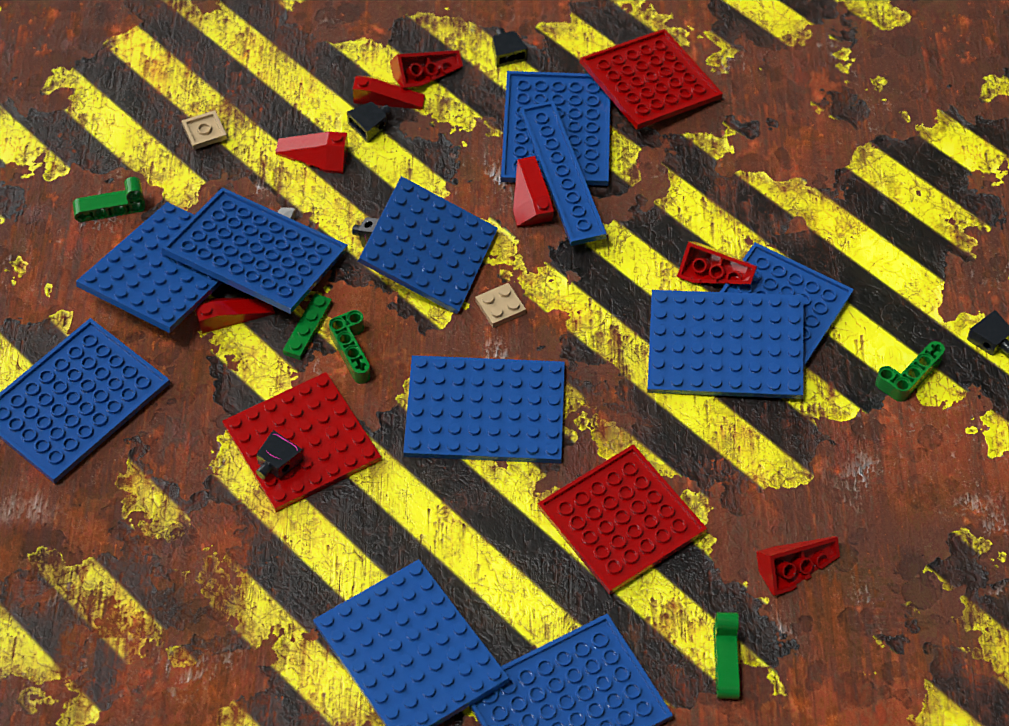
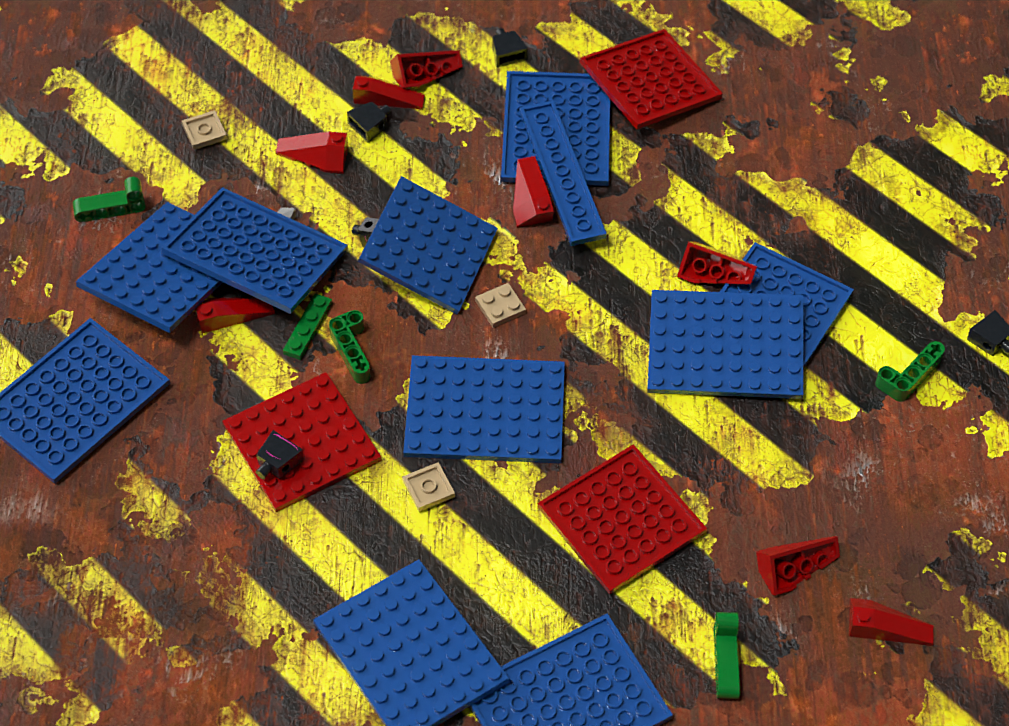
none -> tan plate [402,462,455,512]
none -> red wedge [849,598,933,646]

